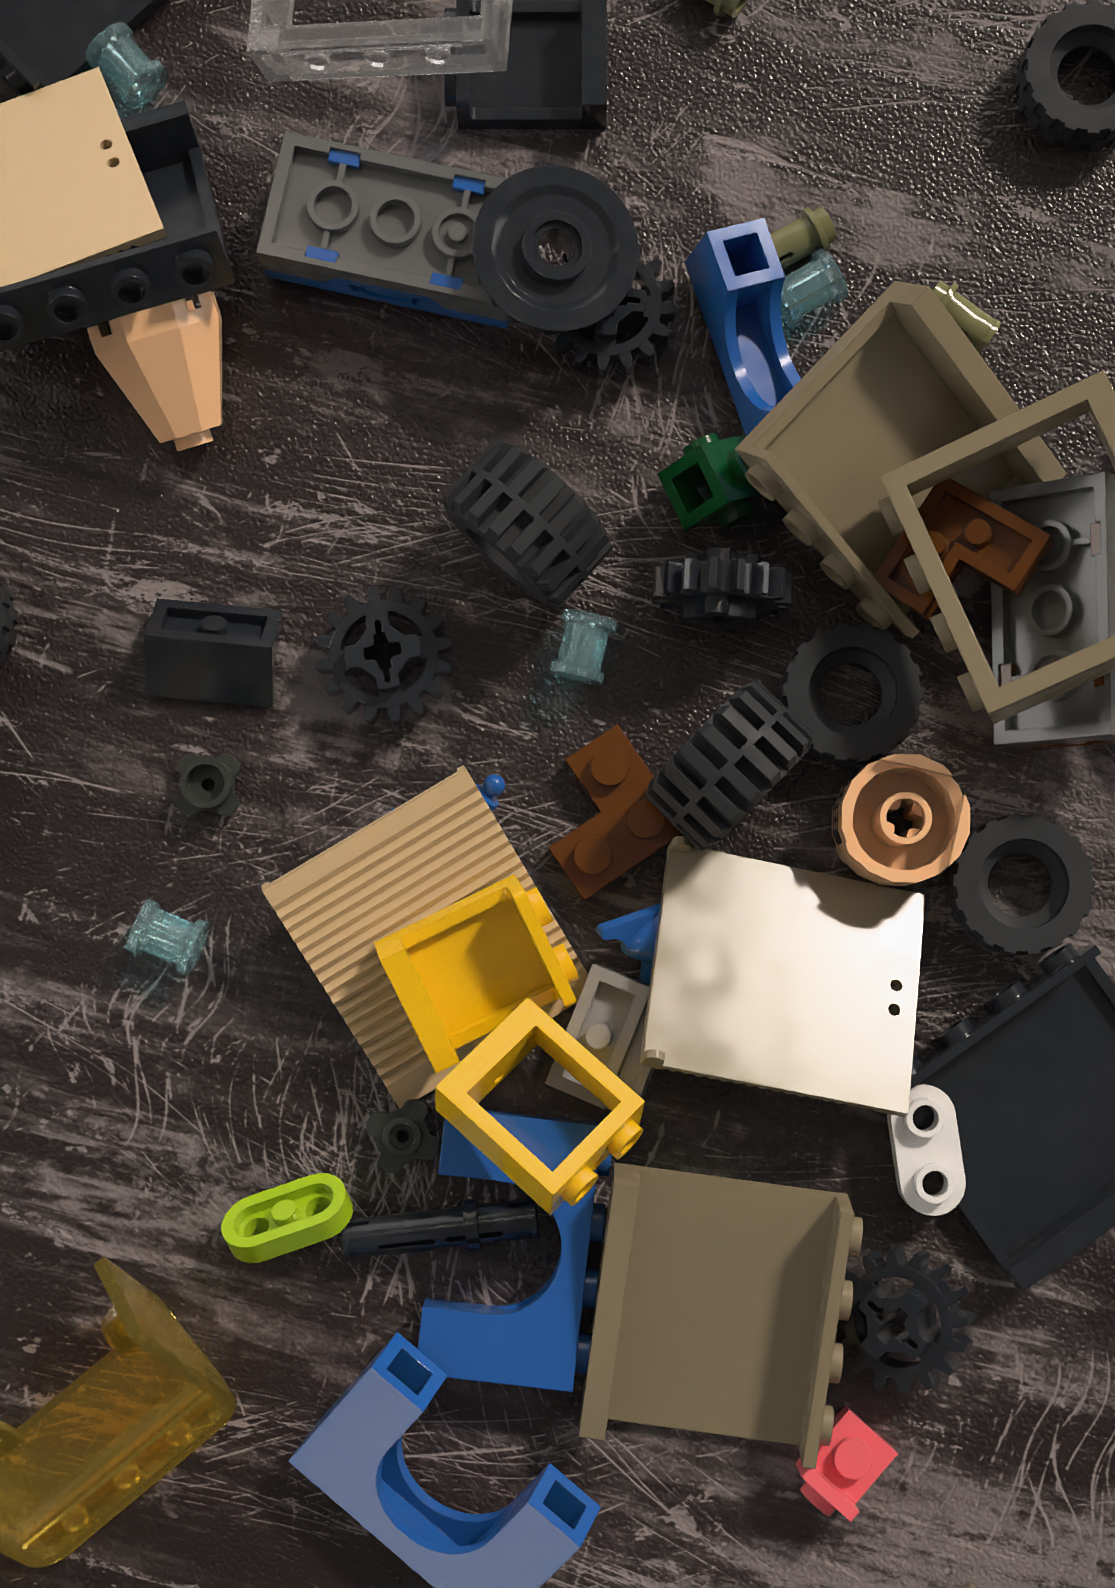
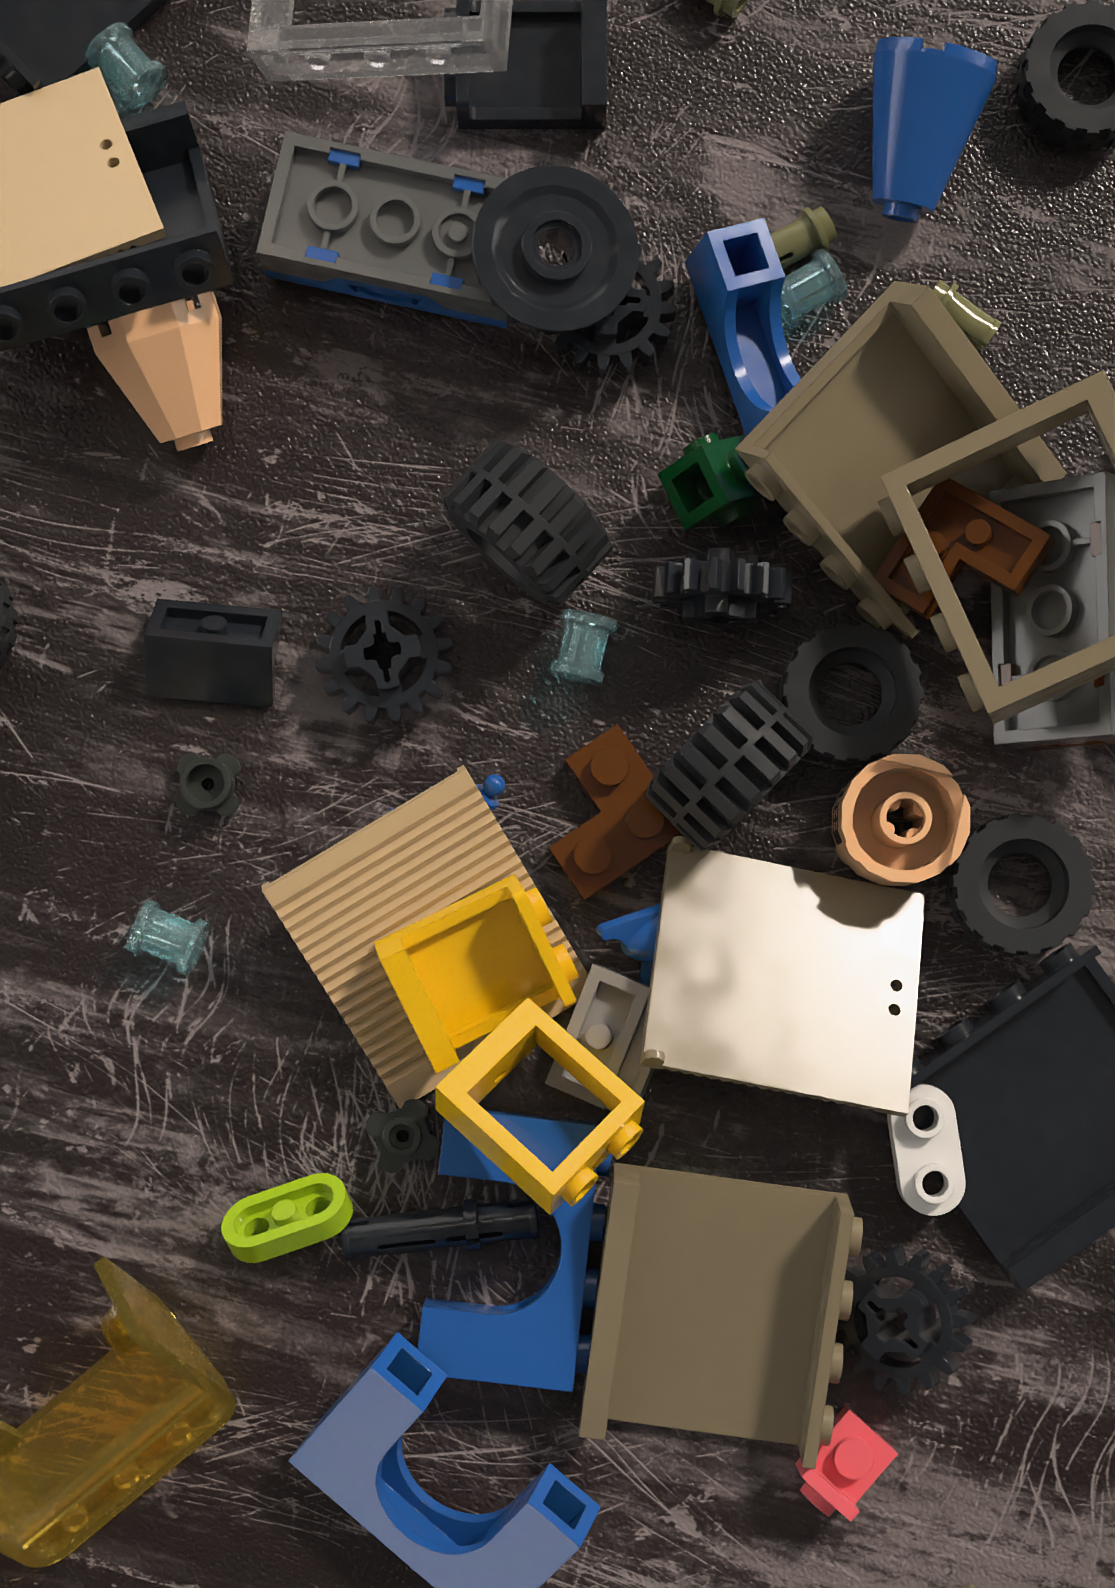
none -> blue cone [872,37,998,223]

